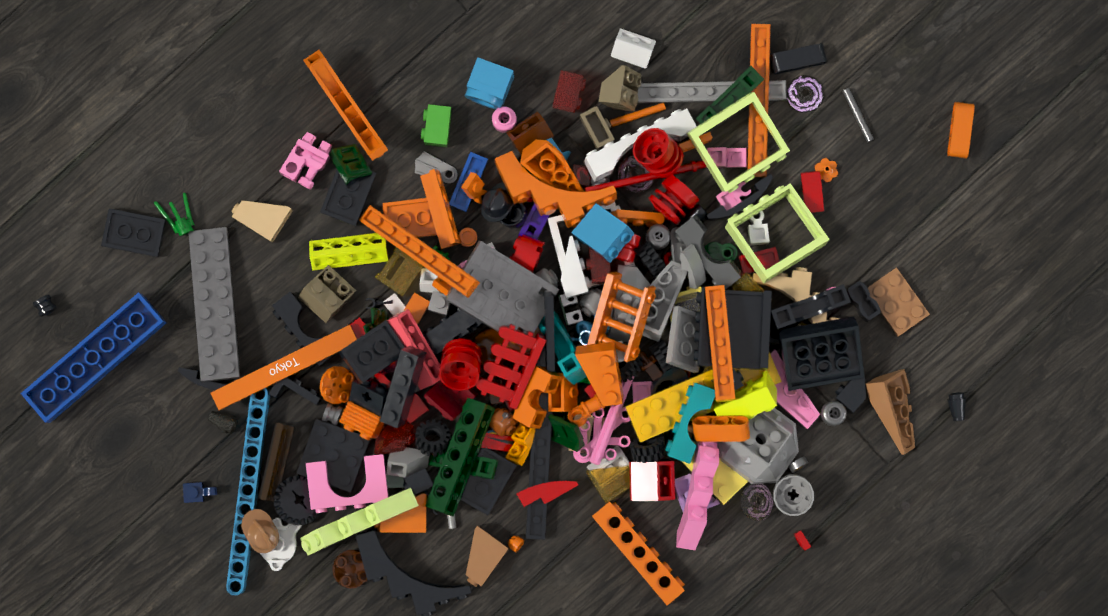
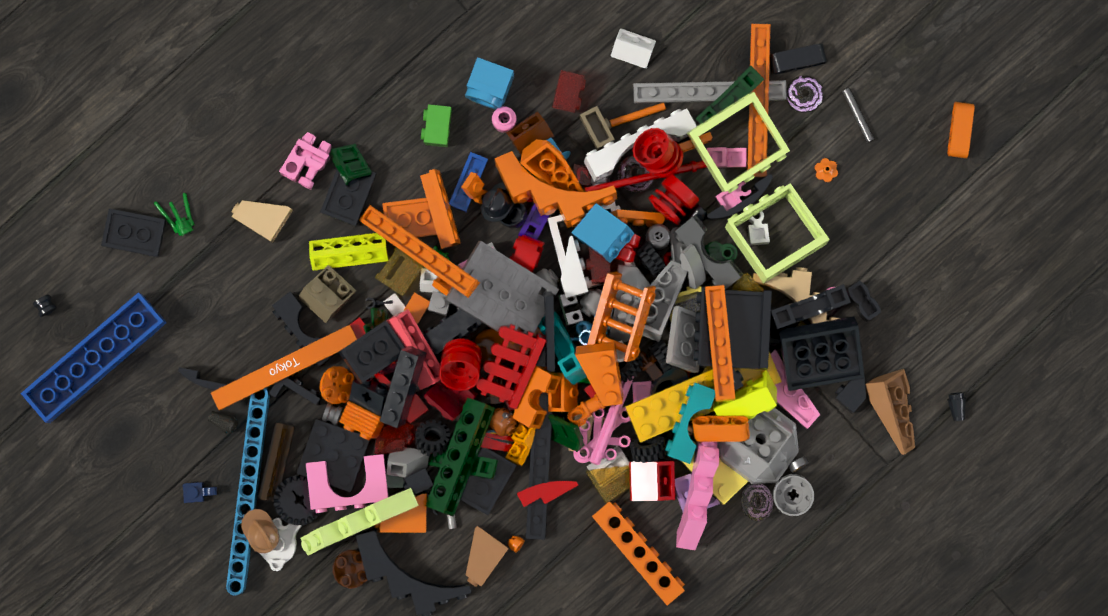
flat silver plate [189,227,240,382] -> none
orange arch [303,50,388,161] -> none
light grey piece [415,151,458,183] -> none
orange plate [459,228,477,247] -> none
dark tan slope [599,65,641,111] -> none
red tile [738,247,780,275] -> none
red tile [794,530,811,550] -> none
red slope [800,171,824,213] -> none
flat silver head [820,401,847,426] -> none
medium nougat plate [868,267,930,337] -> none

